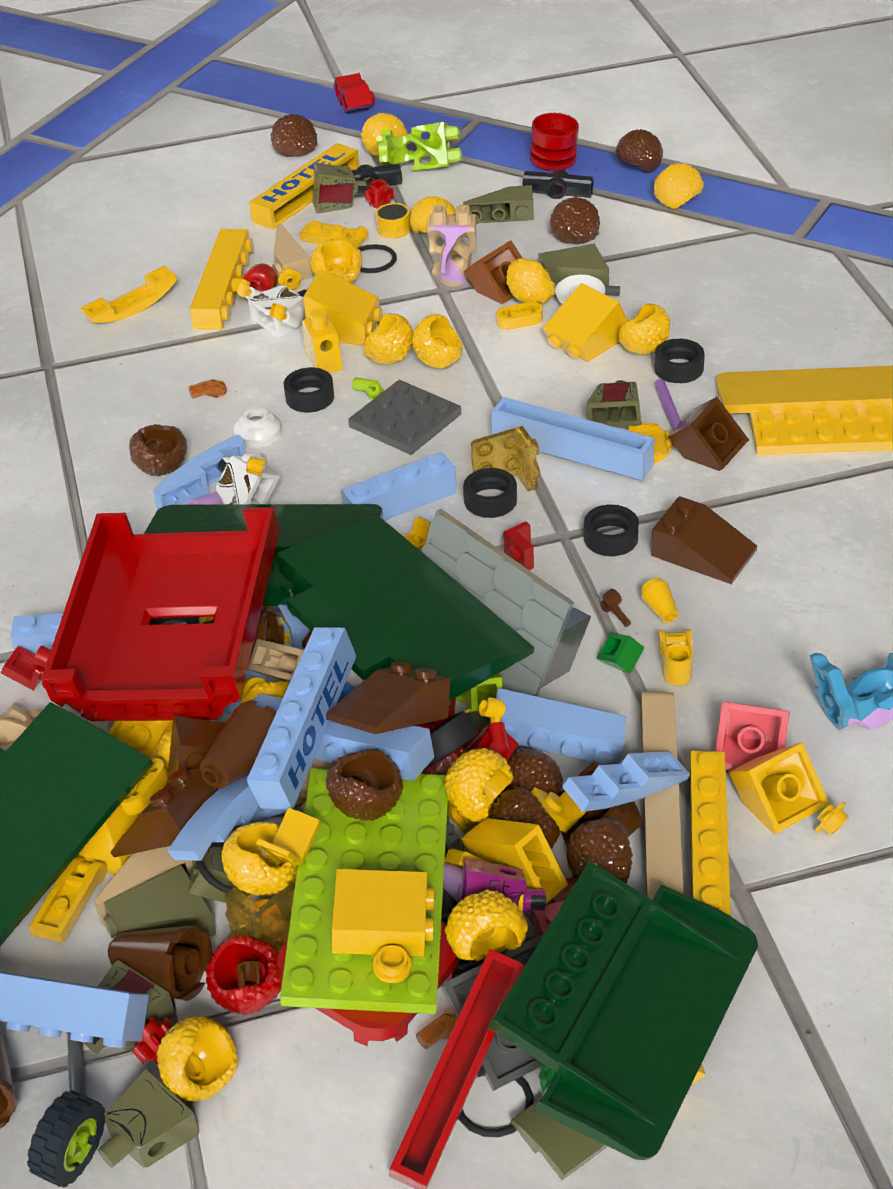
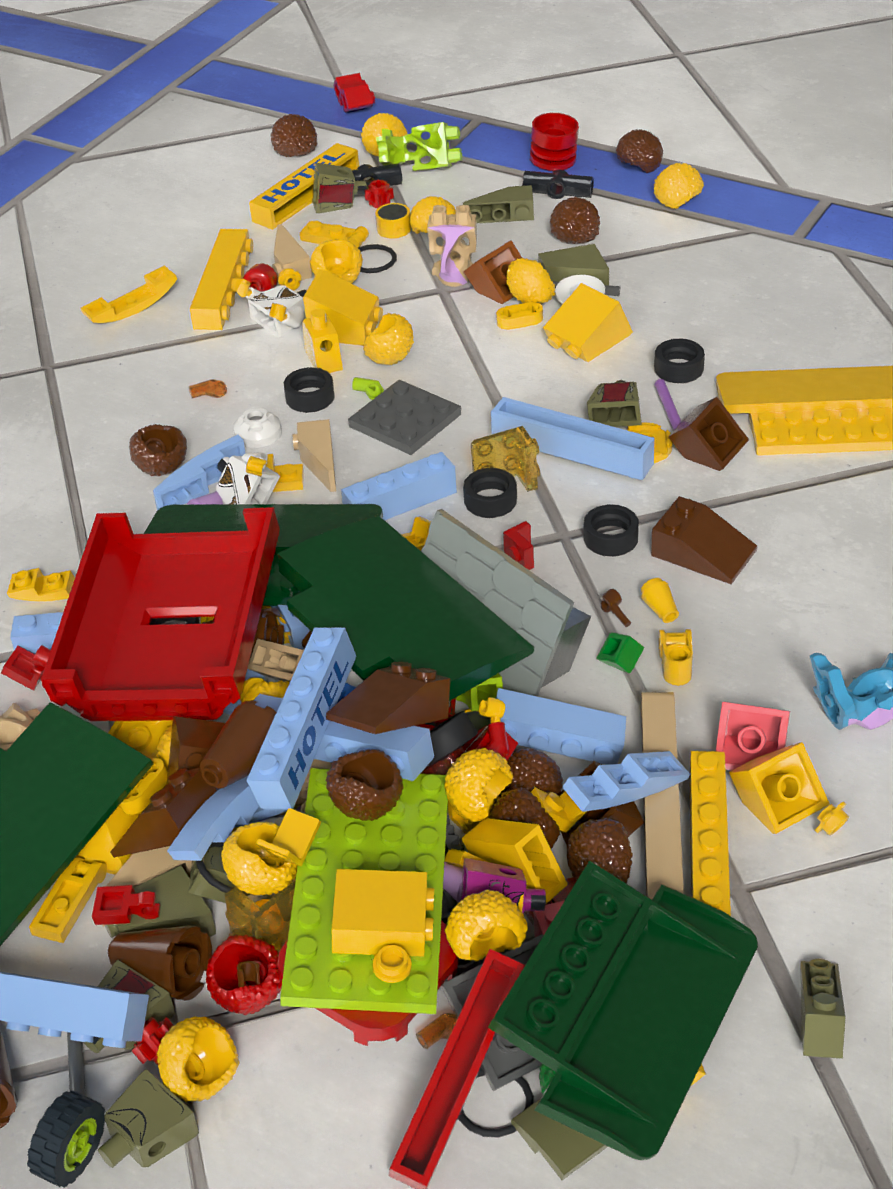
yellow hair [411,313,463,369] -> none
yellow hair [618,303,671,355] -> none
none -> yellow slope [7,568,75,601]
none -> red plate [92,885,161,925]
none -> yellow bracket [266,454,304,492]
none -> tan slope [292,419,336,492]
none -> olive slope [800,959,846,1059]

